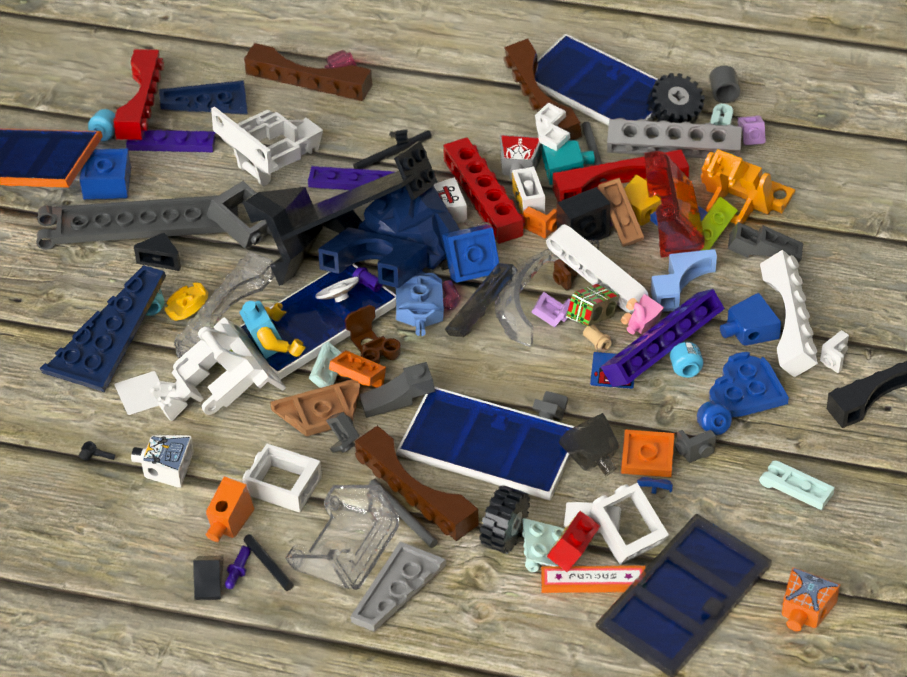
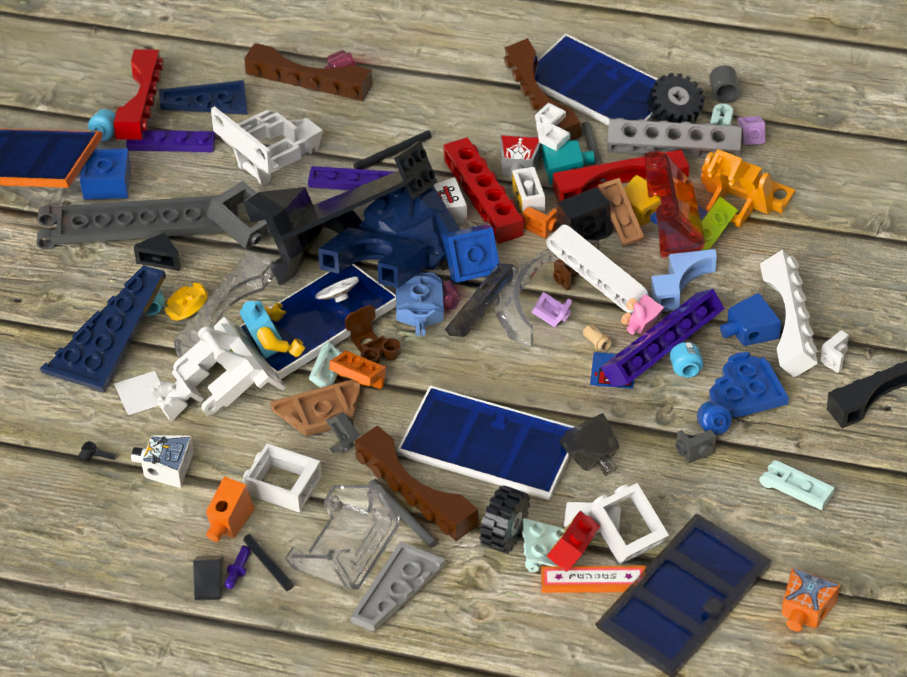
dark purple pin [353,267,383,292] -> none
dark grey slope [359,362,435,418] -> none
black hand [389,129,409,144] -> none
dark grey bracket [532,391,569,421] -> none
piece [566,284,619,326] -> none
orange plate [621,430,674,477] -> none
blue piece [637,477,673,494] -> none
dark grey slope [727,222,803,263] -> none

